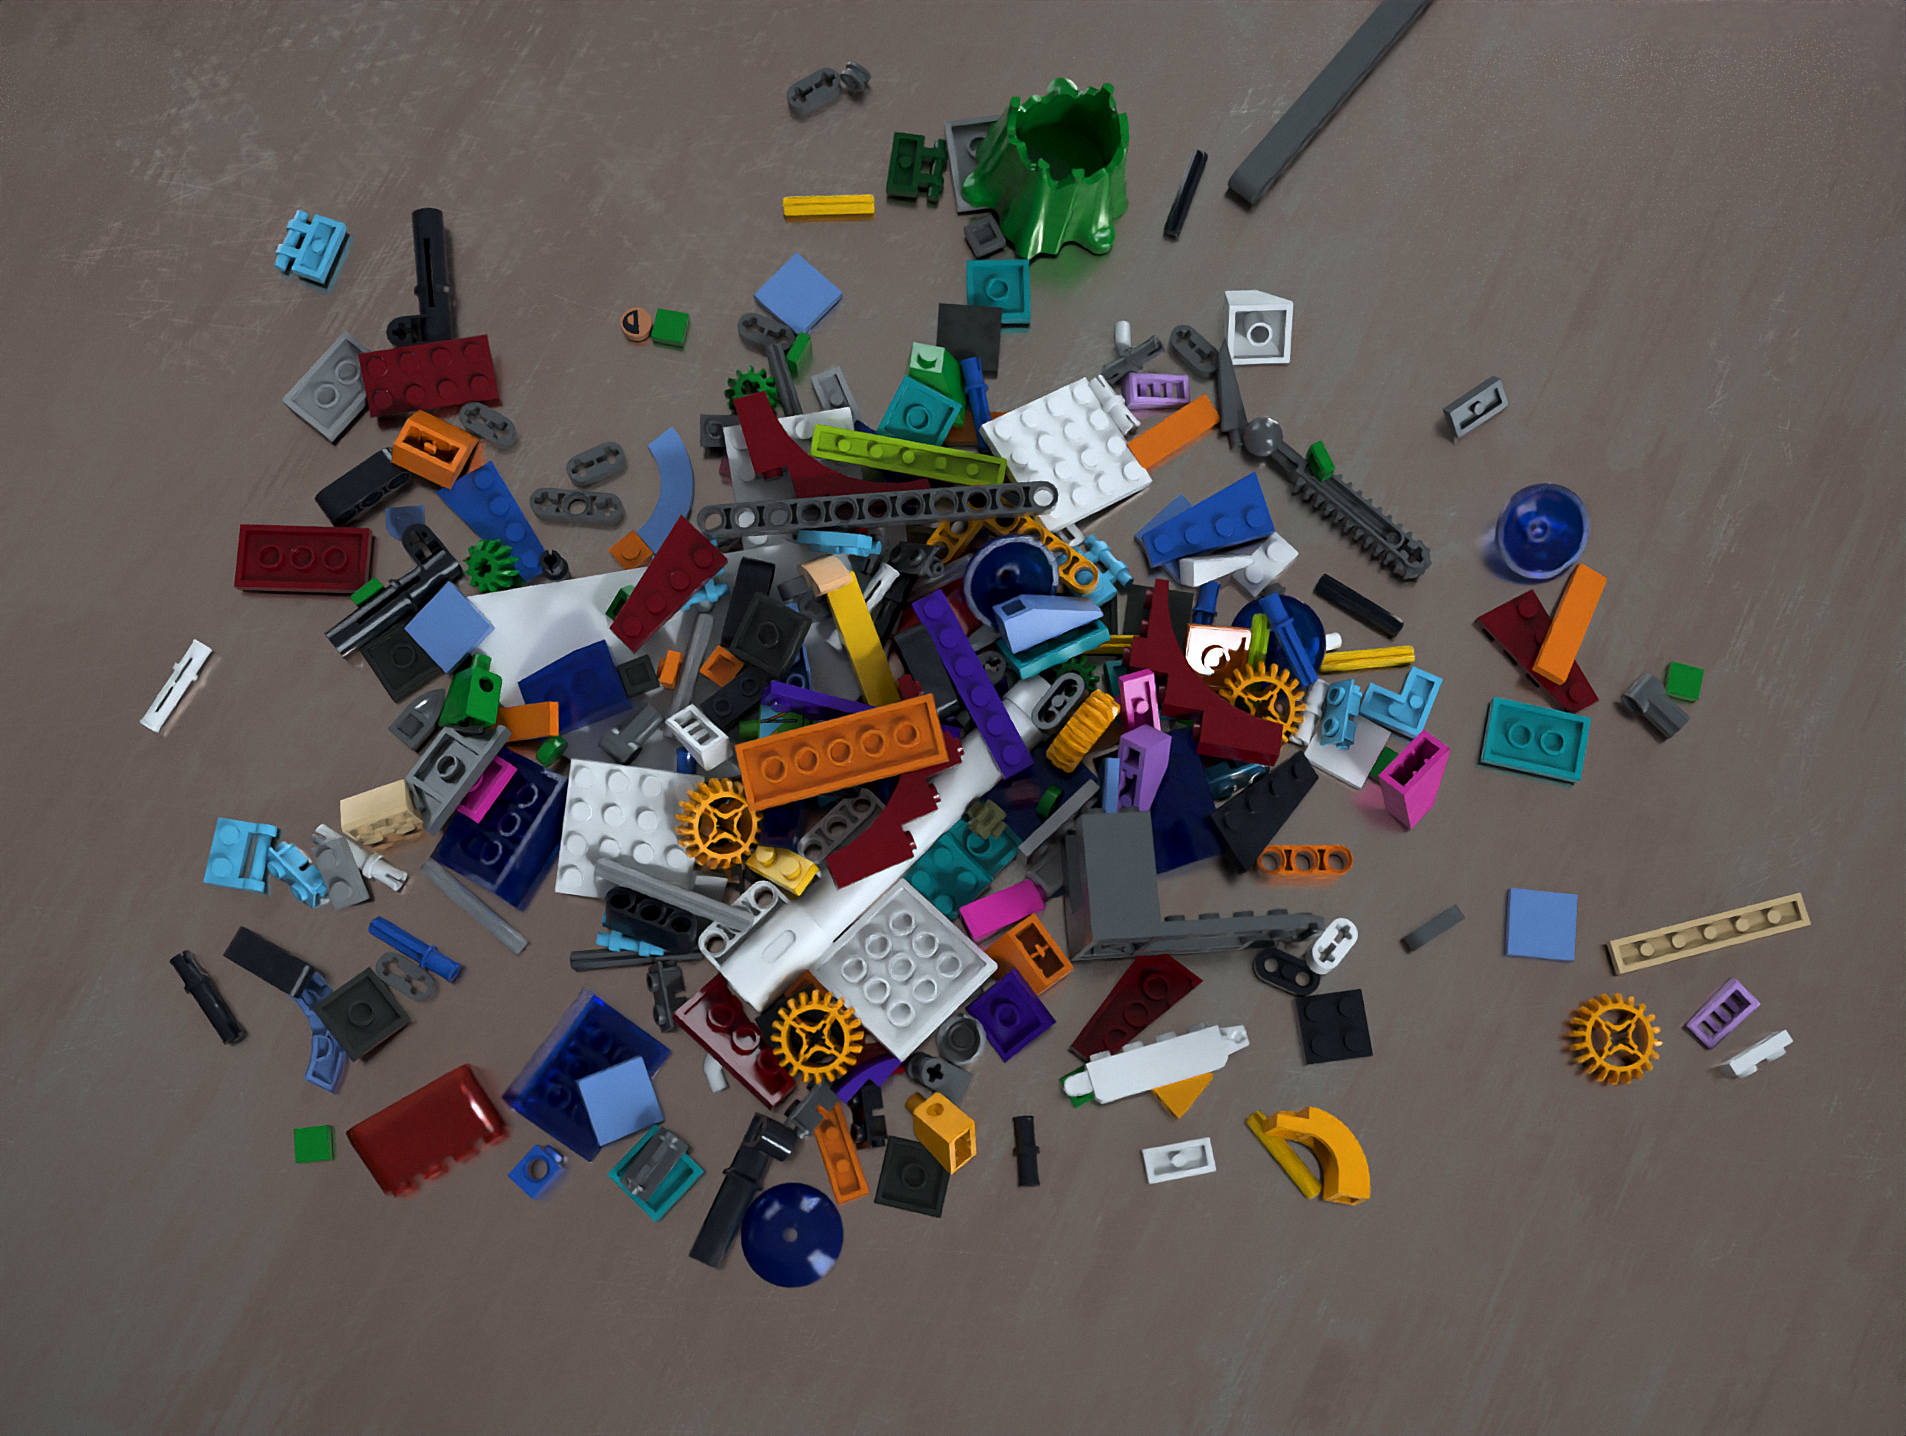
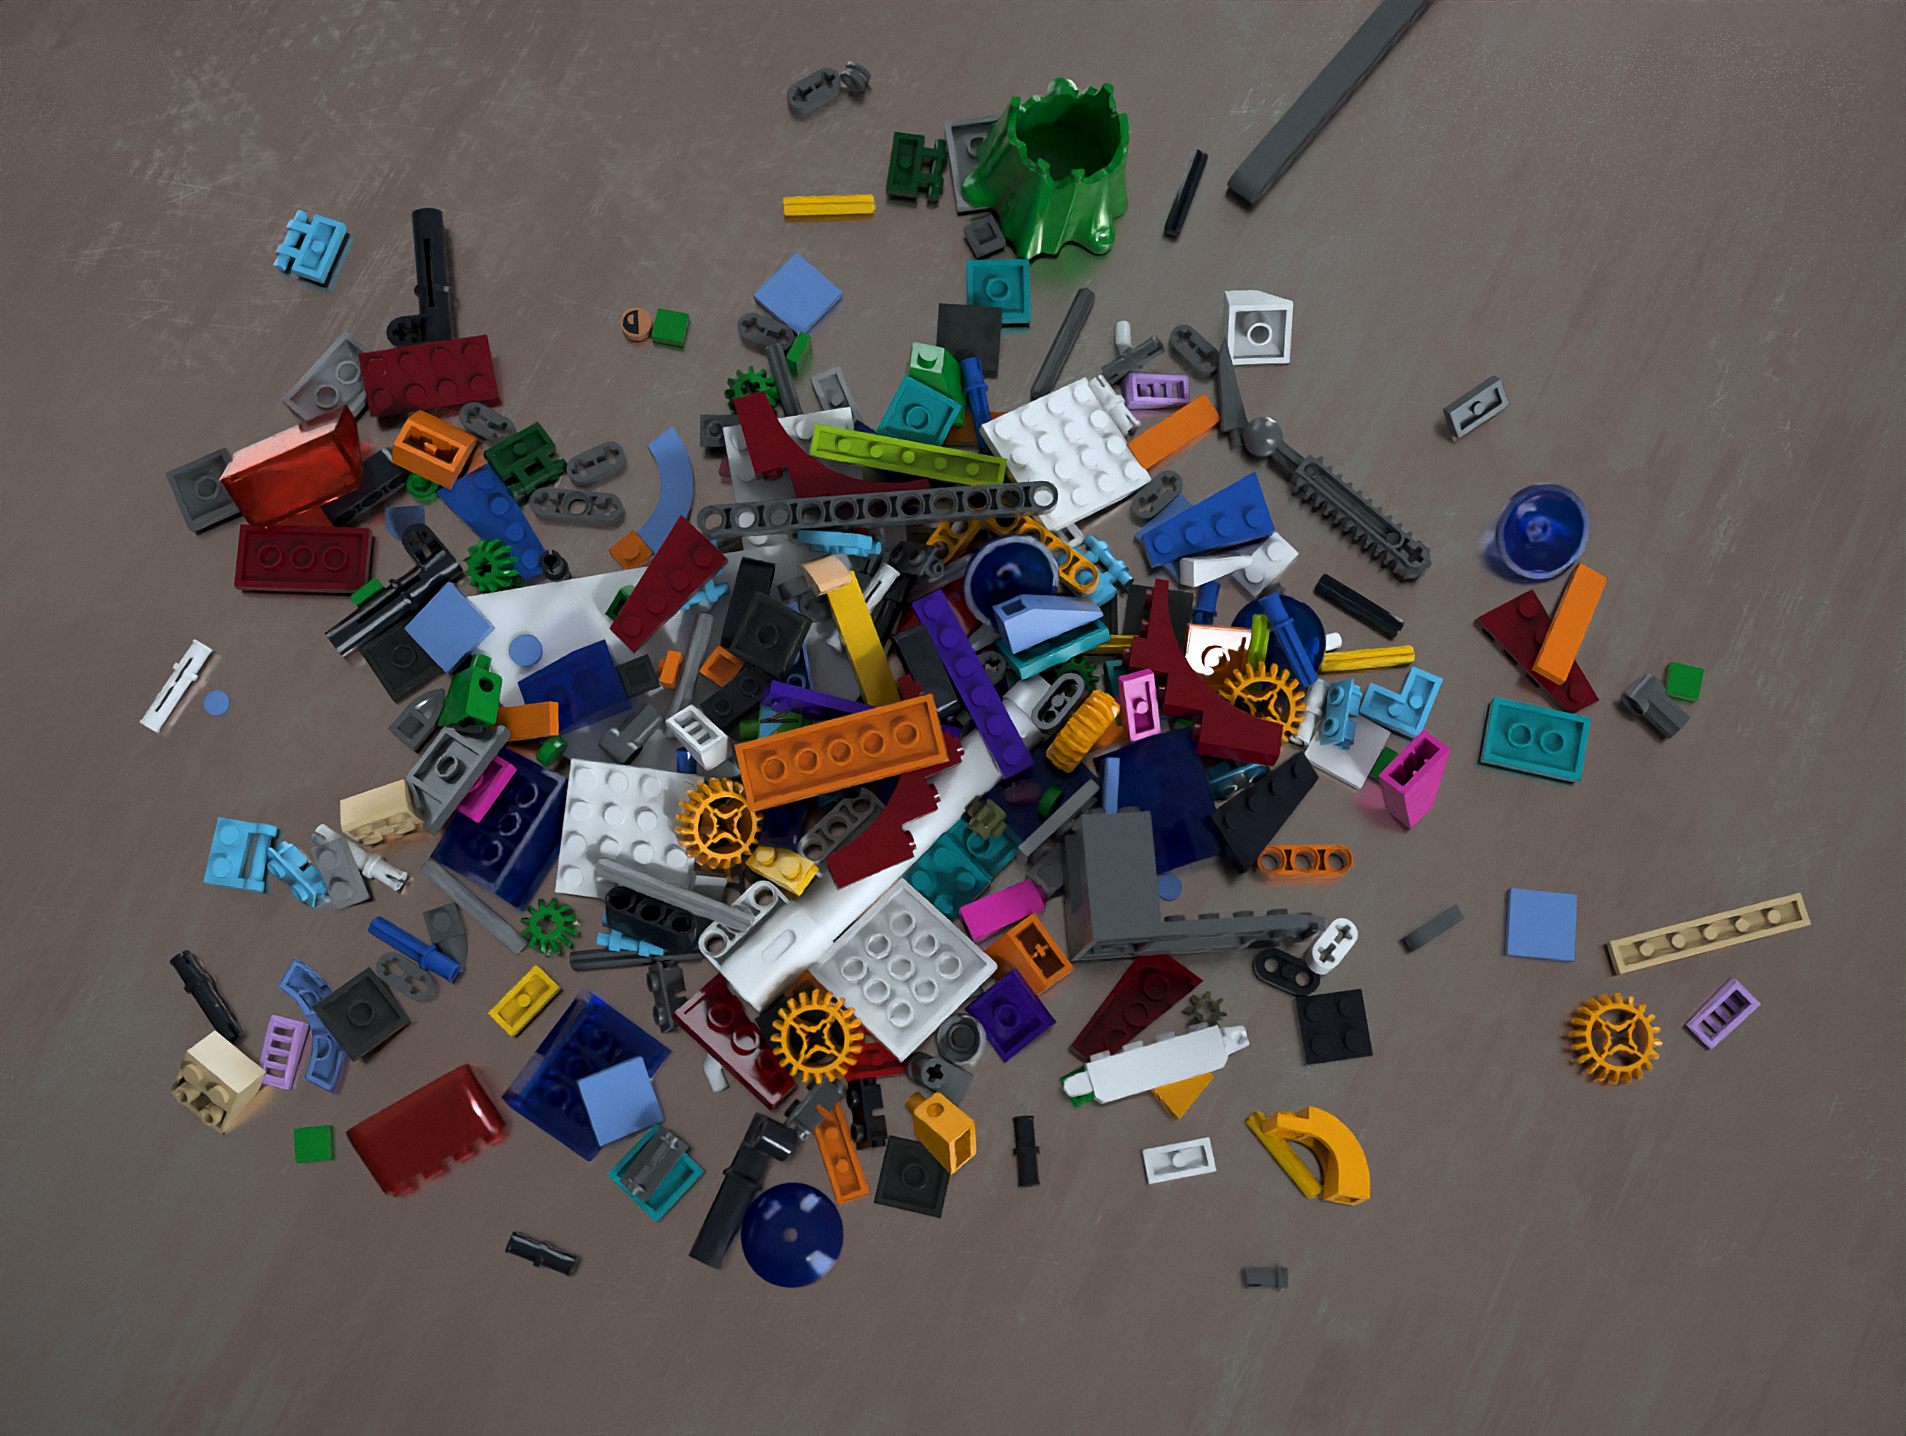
black beam [223,926,317,999] -> none
blue brick [507,1144,566,1199] -> none
dark purple slope [830,1052,902,1104] -> none
medium lavender slope [1117,724,1172,813] -> none
green tile [1306,440,1336,483] -> none
white plate [1718,1030,1793,1079] -> none
none -> dark grey plate [165,447,252,532]
none -> tan slope [170,1031,266,1135]
none -> medium blue piece [204,690,230,716]
none -> clear red windscreen [219,404,364,529]
none -> lavender slope [259,1015,310,1090]
none -> green tile [406,472,440,502]
none -> dark grey plate [423,902,468,972]
none -> dark green plate [483,421,567,499]
none -> yellow plate [488,964,562,1038]
none -> black pin [505,1231,578,1277]
none -> medium blue piece [509,634,543,667]
none -> green gear [520,898,578,955]
none -> dark grey axle [1030,288,1096,399]
none -> dark grey beam [1130,470,1183,523]
none -> medium blue piece [1157,875,1182,901]
none -> olive gear [1184,991,1227,1028]
none -> dark grey pin [1245,1264,1288,1292]

